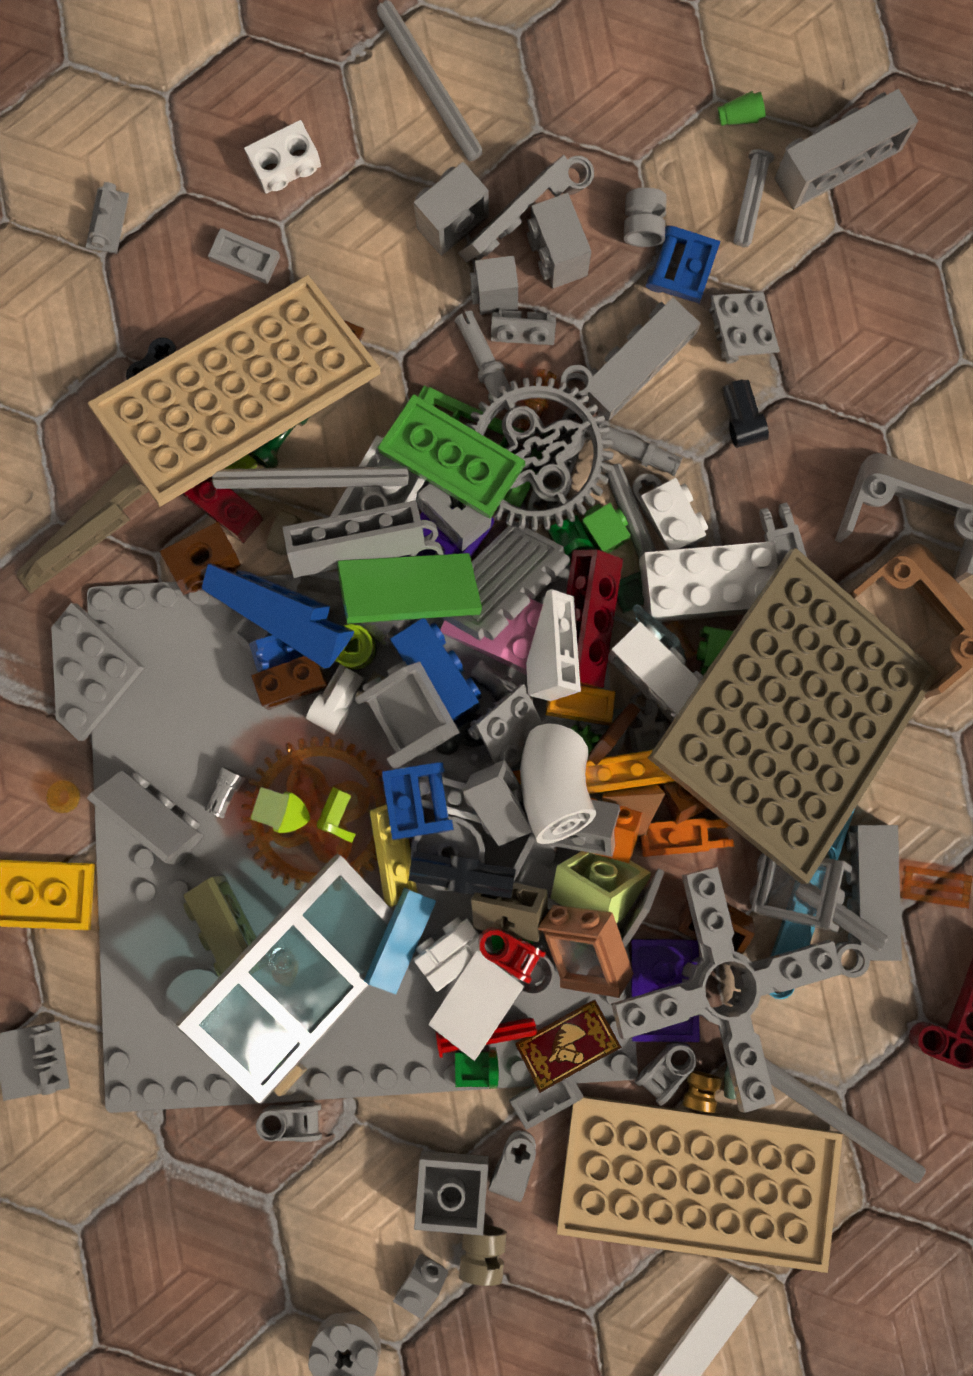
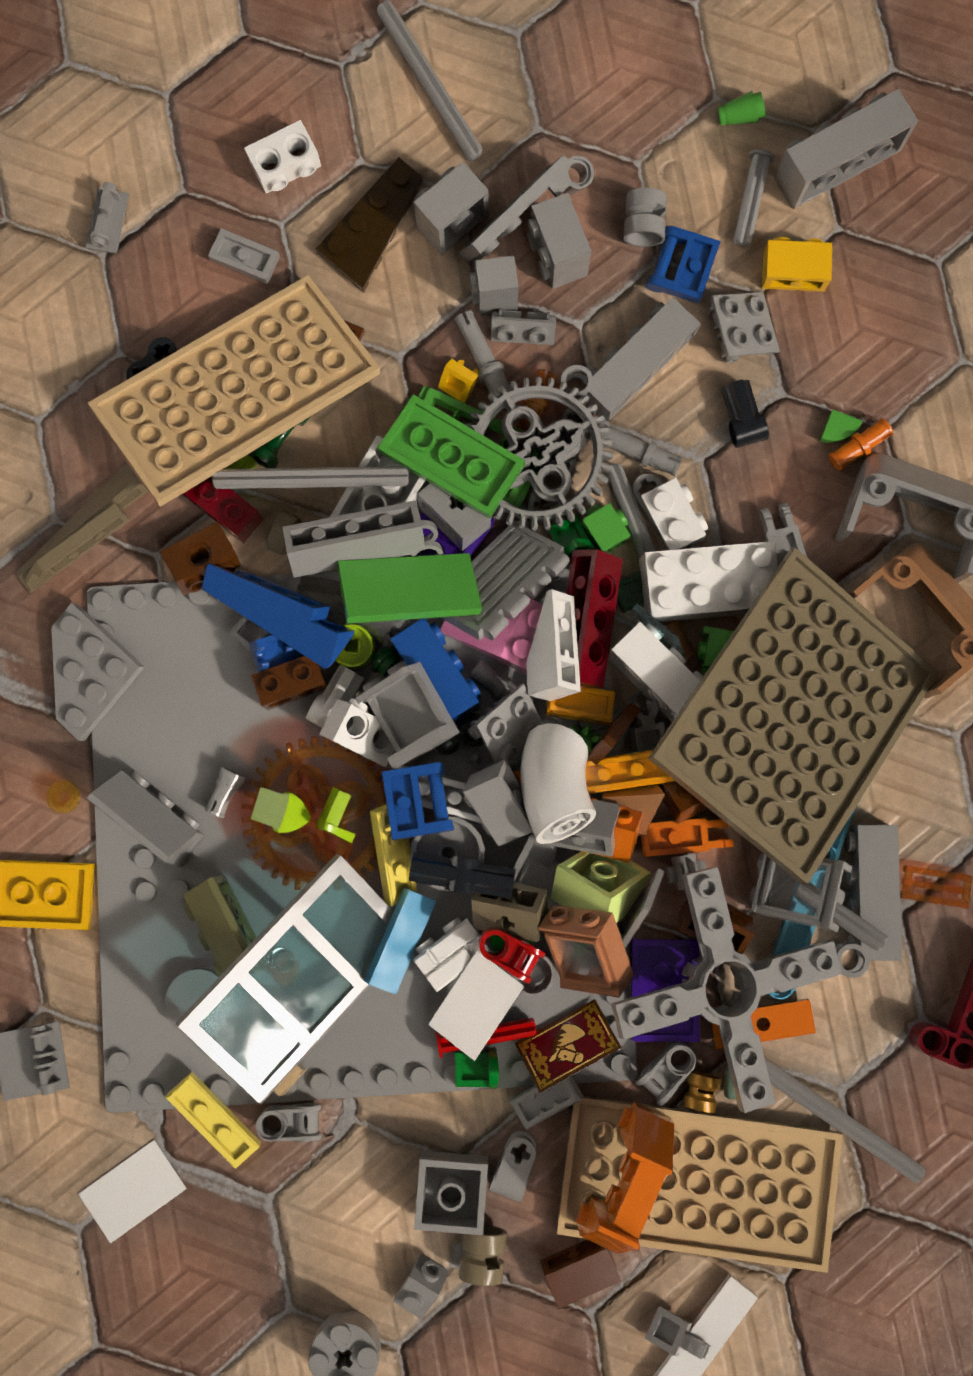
none -> white sticker [78,1140,187,1243]
none -> light yellow tile [165,1071,261,1169]
none -> dark brown wing [315,157,423,293]
none -> white brick [319,698,394,767]
none -> green plate [371,646,401,676]
none -> yellow tile [438,358,479,403]
none -> reddish brown hinge [541,1240,621,1309]
none -> orange wedge [575,1101,674,1254]
none -> light grey plate [645,1306,711,1359]
none -> light grey gear [665,853,706,890]
none -> orange tile [711,998,816,1049]
none -> yellow brick [762,237,832,292]
none -> bright green tile [819,410,863,444]
none -> orange pin [828,418,894,472]

